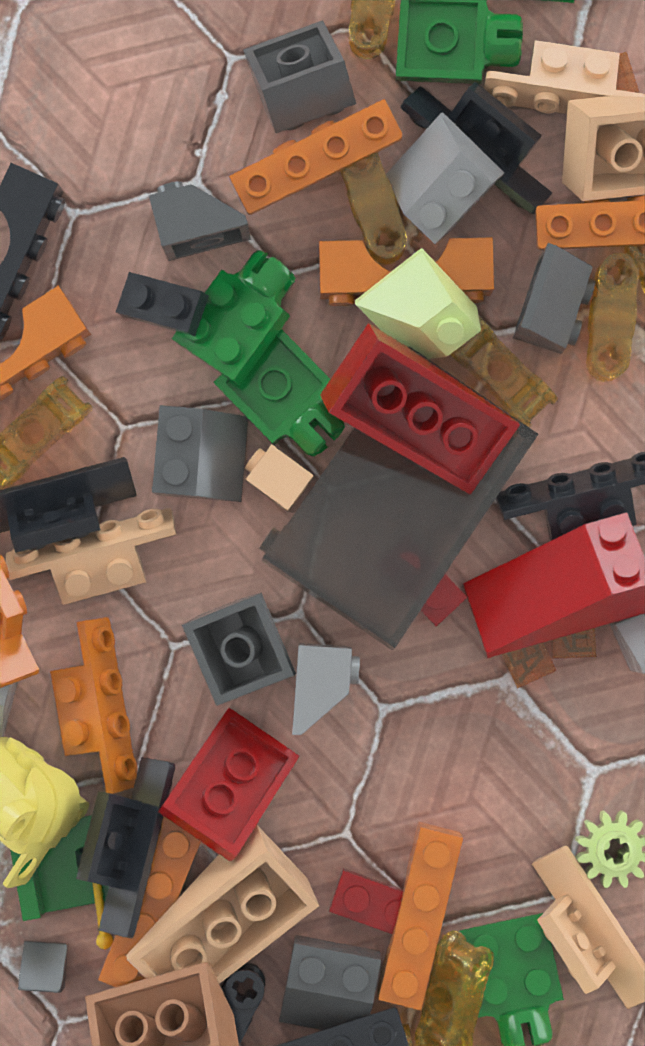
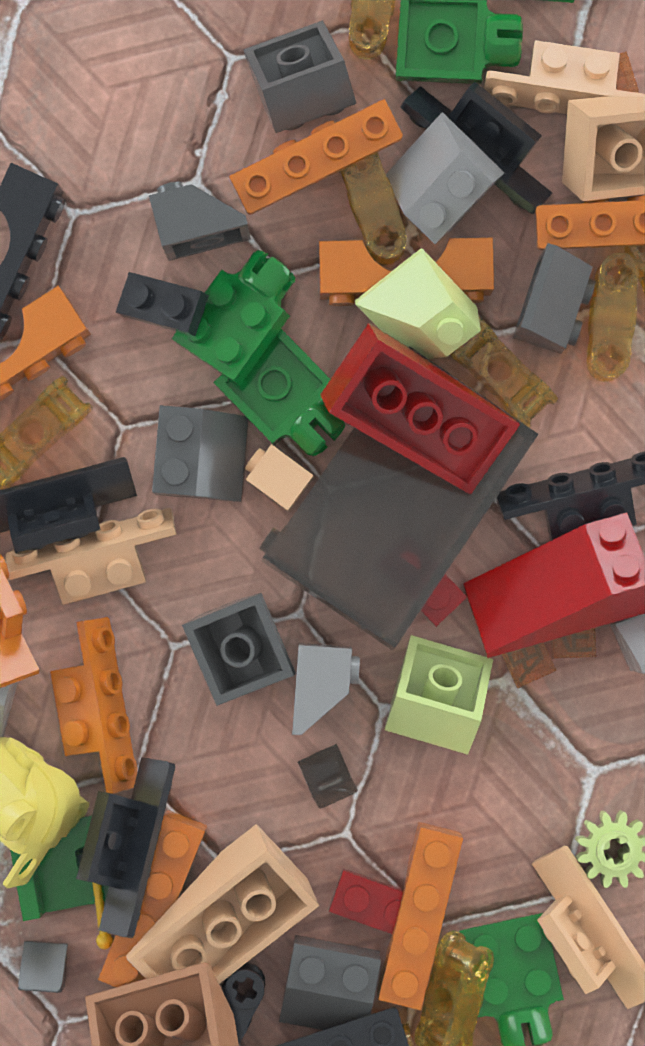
red plate [158,707,300,862] -> none
none -> clear smoke slope [298,744,358,809]
none -> yellowish green slope [385,635,493,754]

